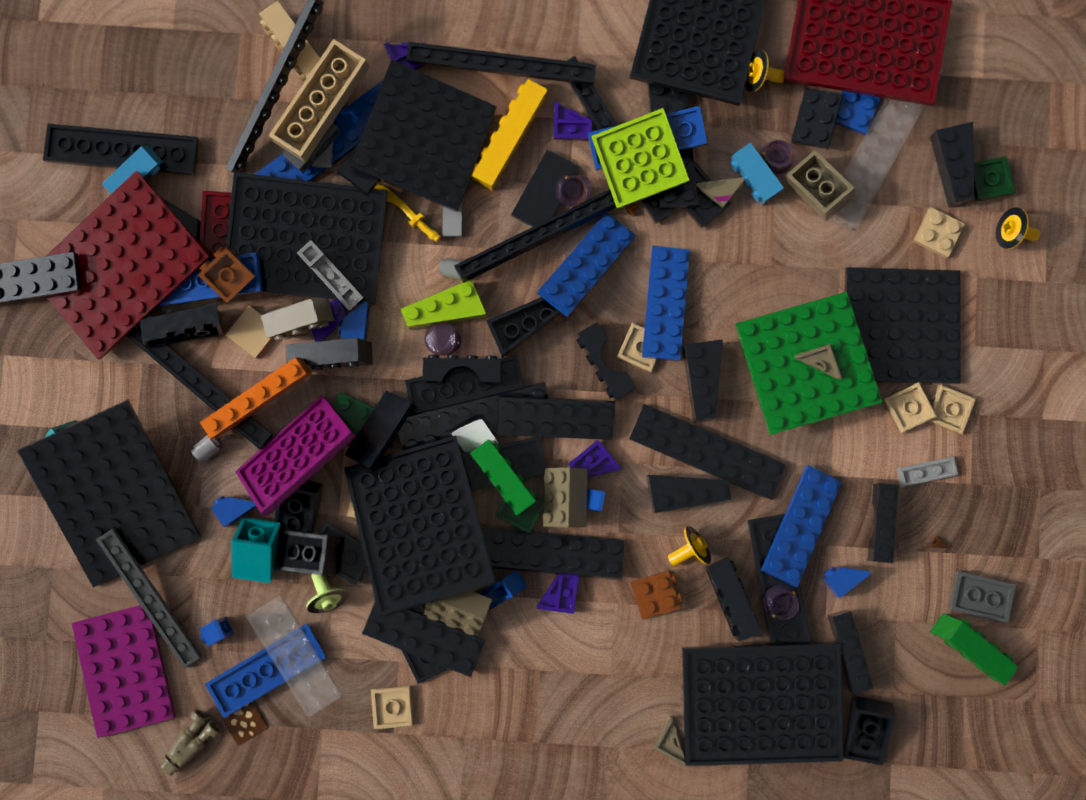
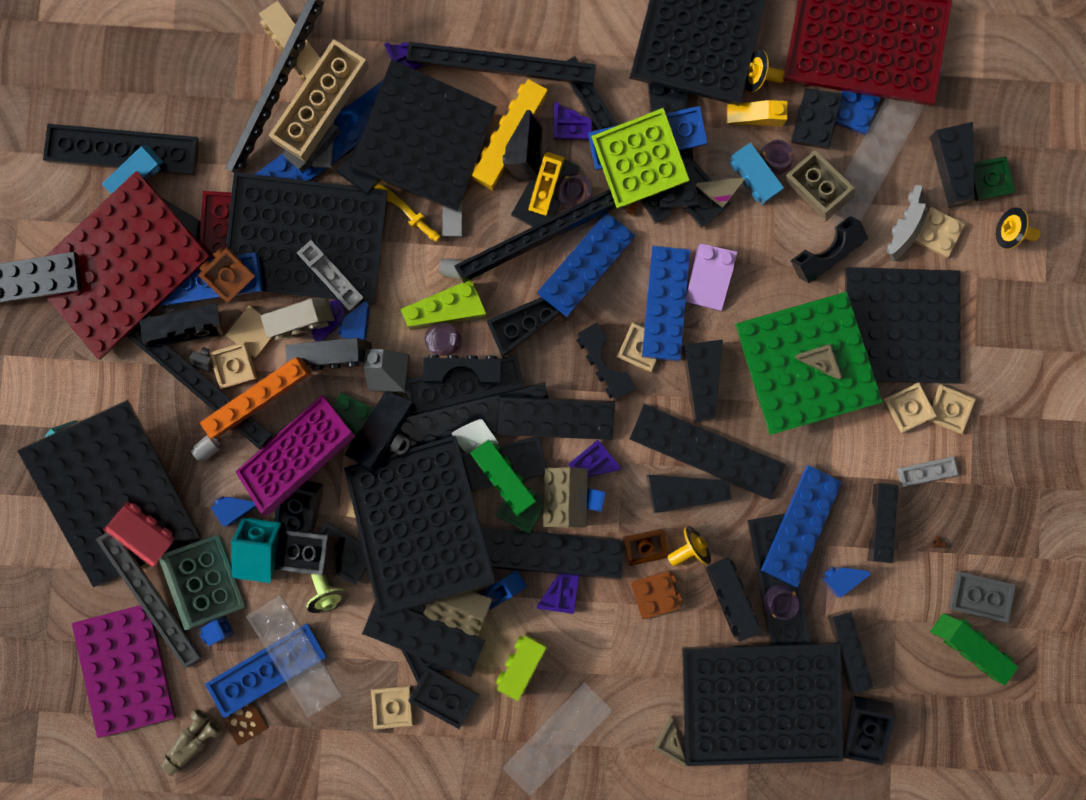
none -> coral slope [105,502,174,567]
none -> sand green slope [159,535,245,631]
none -> flat silver tile [189,347,213,372]
none -> tan tile [209,342,257,389]
none -> dark grey slope [364,349,410,392]
none -> flat silver tile [389,433,410,455]
none -> black plate [408,666,479,729]
none -> lime brick [496,633,546,701]
none -> clear plate [502,682,613,796]
none -> black slope [503,110,543,181]
none -> yellow slope [528,152,565,216]
none -> reddish brown slope [623,529,667,566]
none -> lavender slope [686,243,737,311]
none -> yellow slope [727,100,787,126]
none -> black arch [790,216,869,283]
none -> light grey slope [887,185,928,261]

